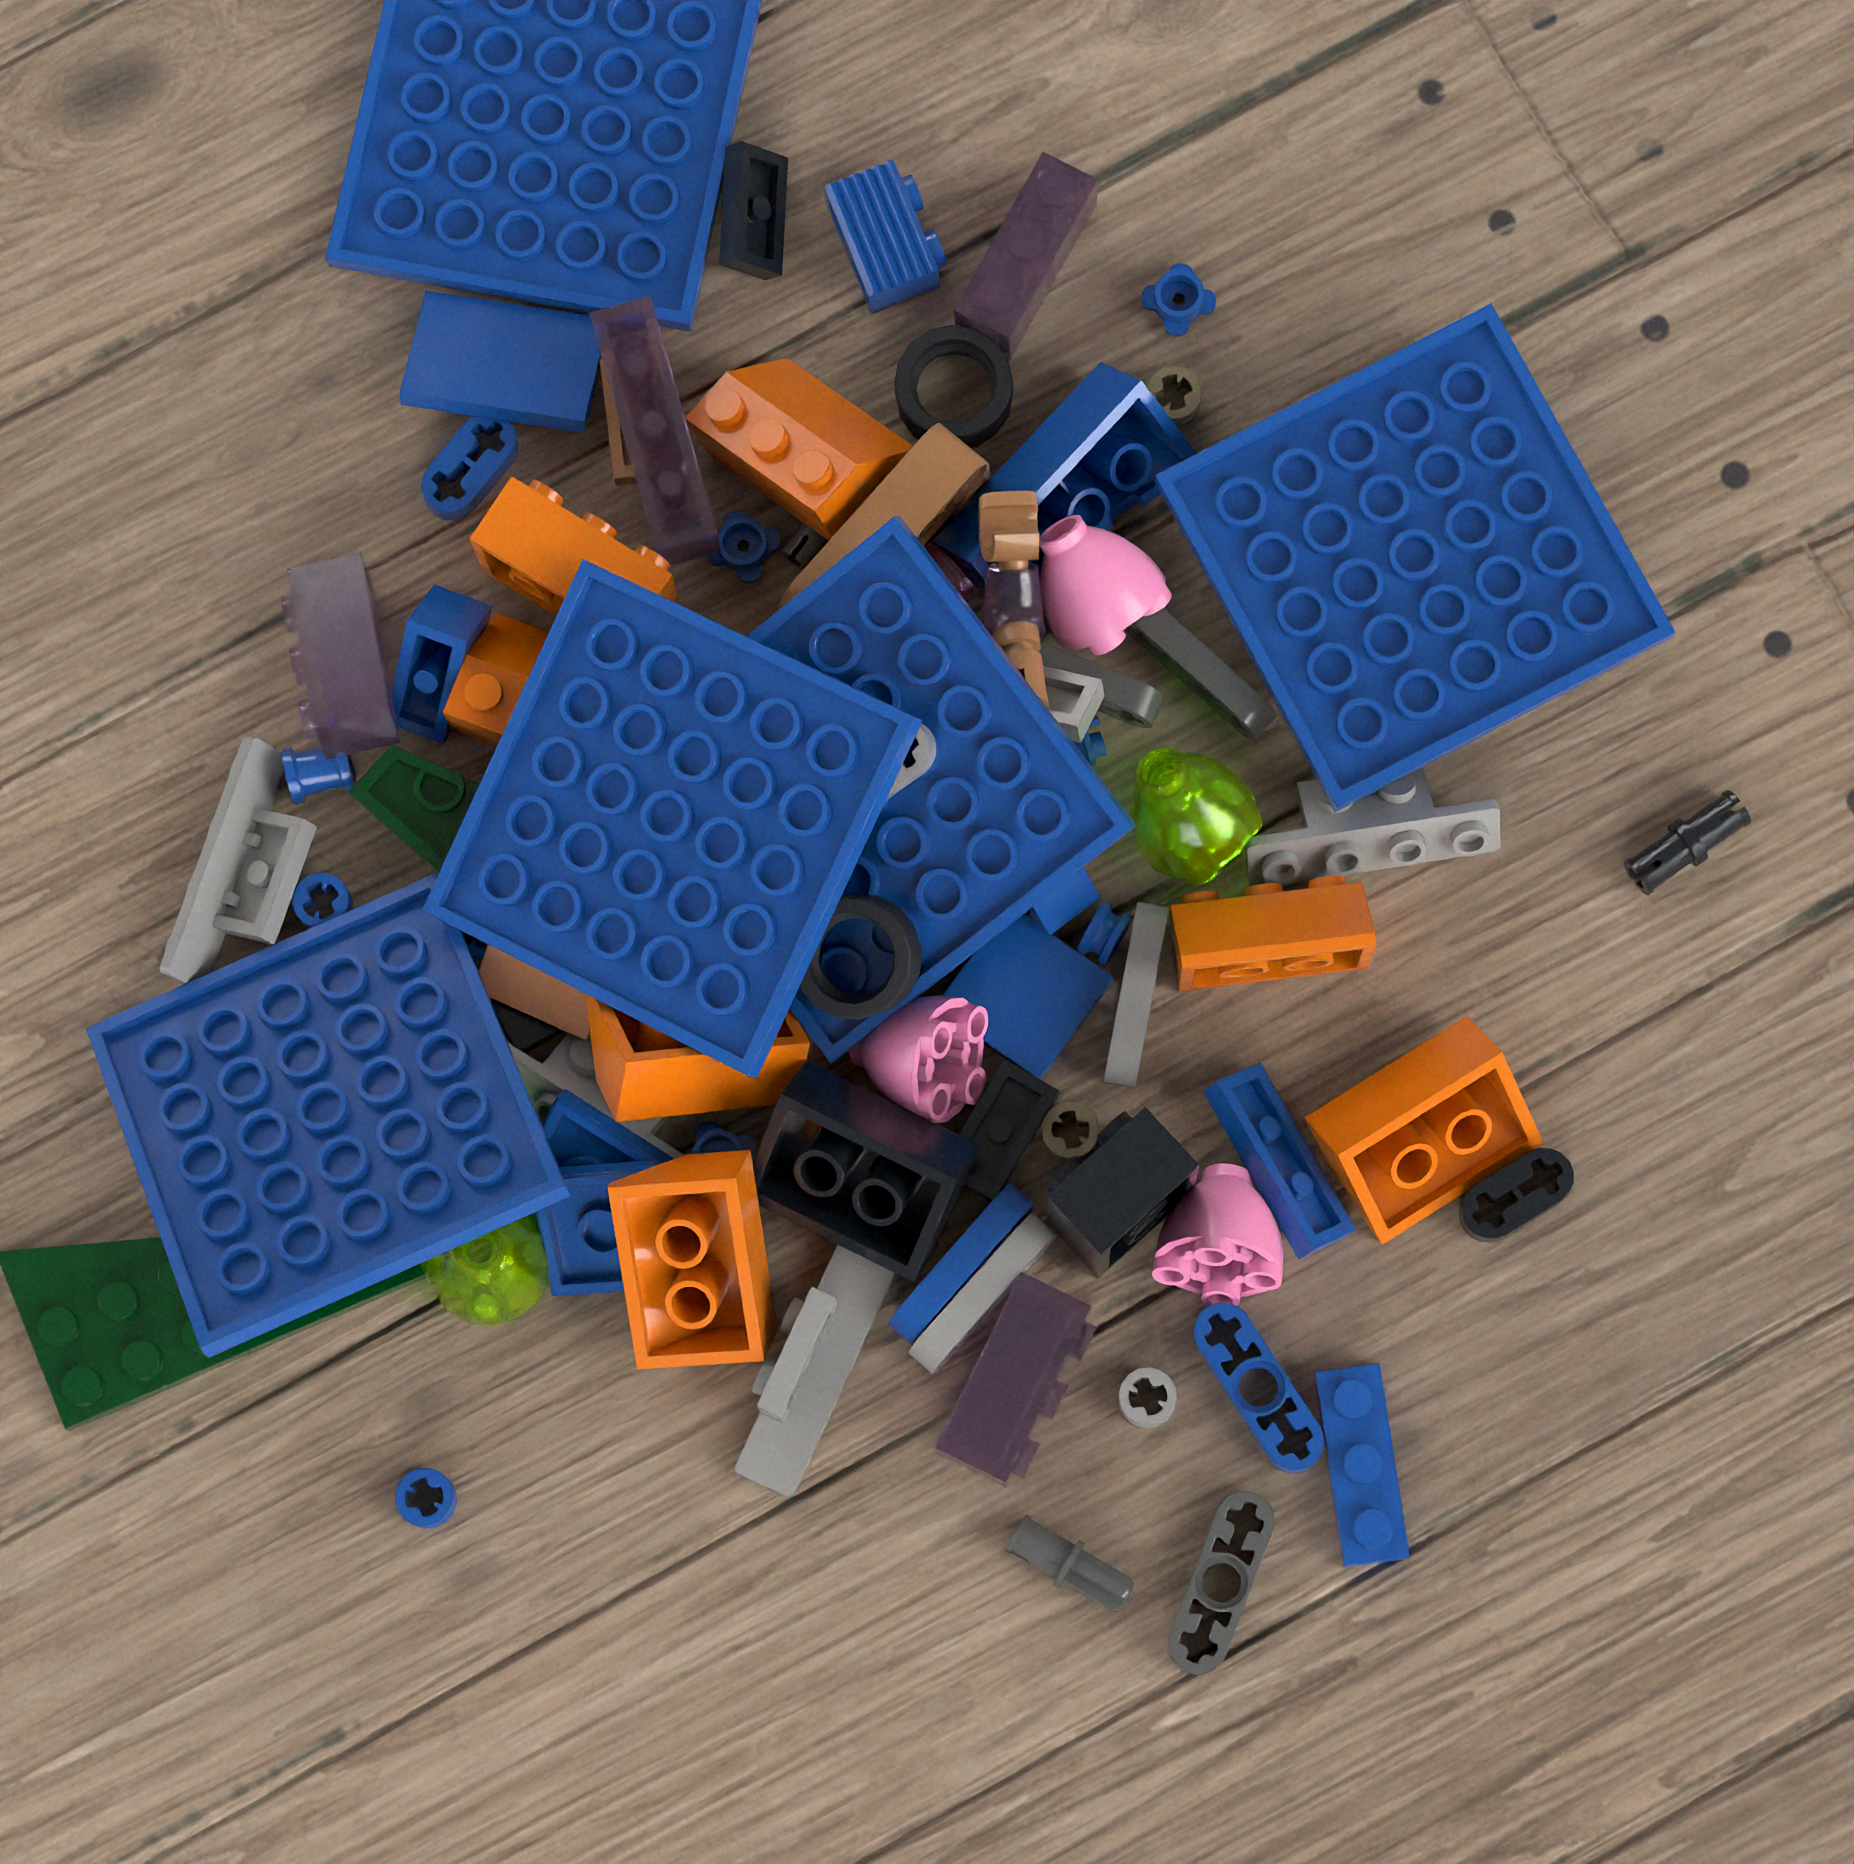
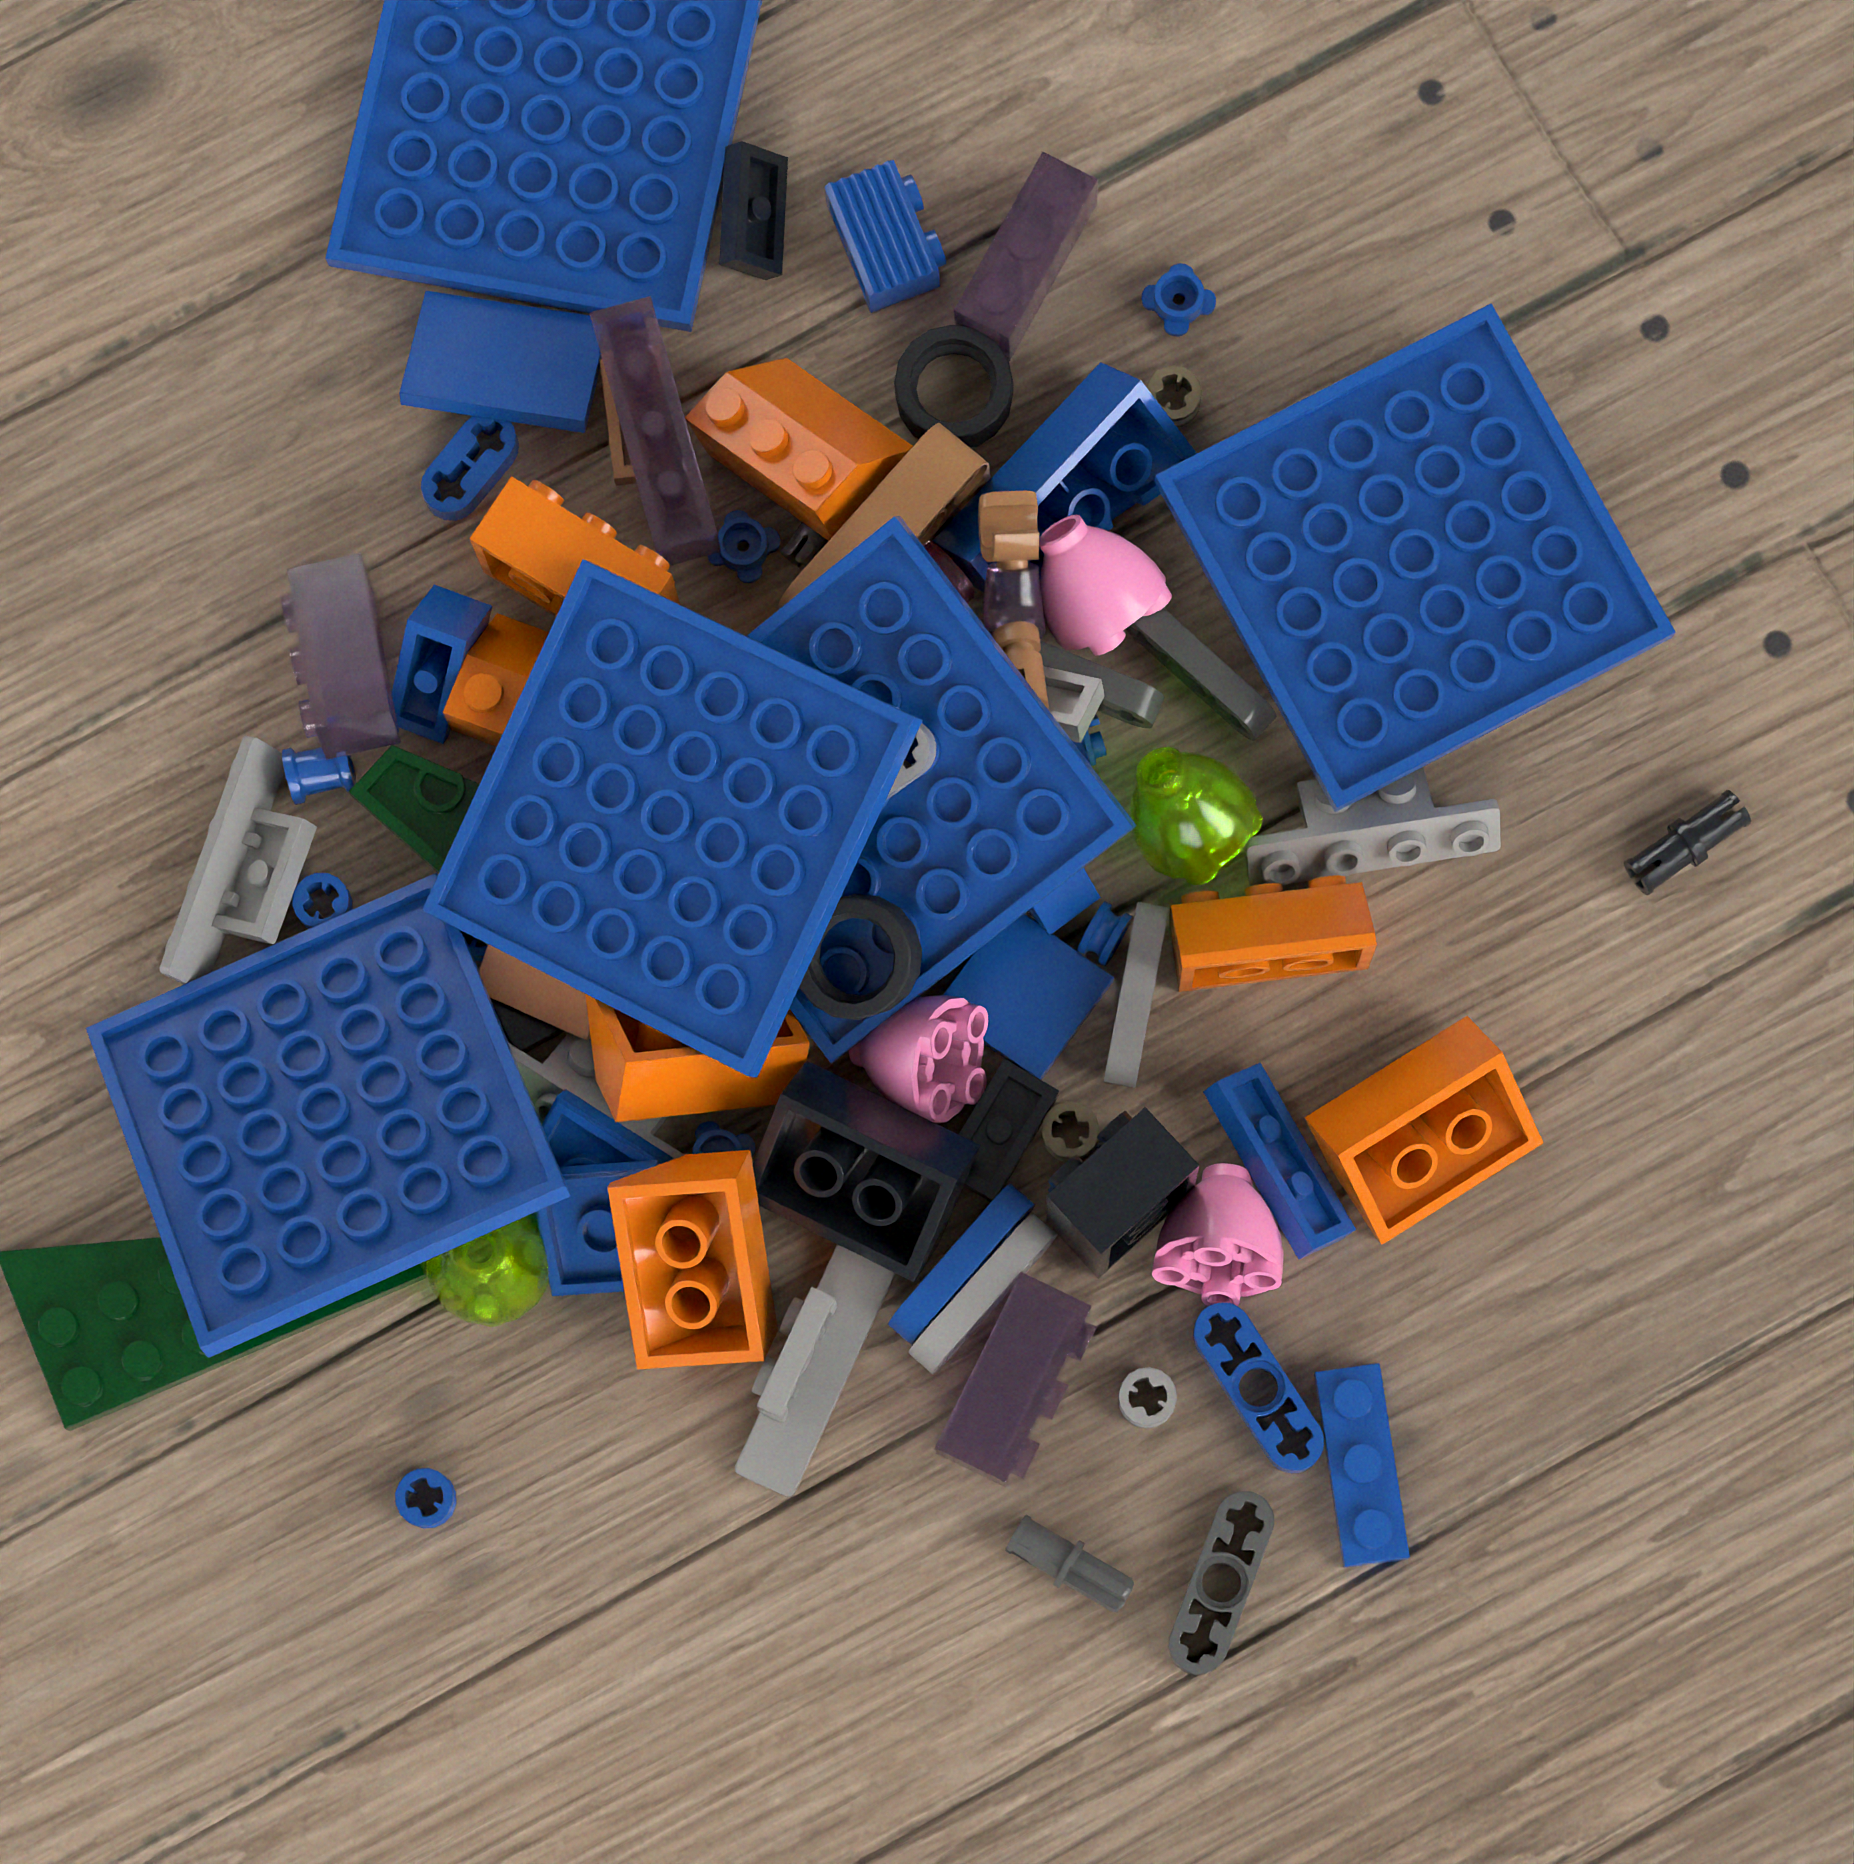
black beam [1459,1148,1574,1243] -> none

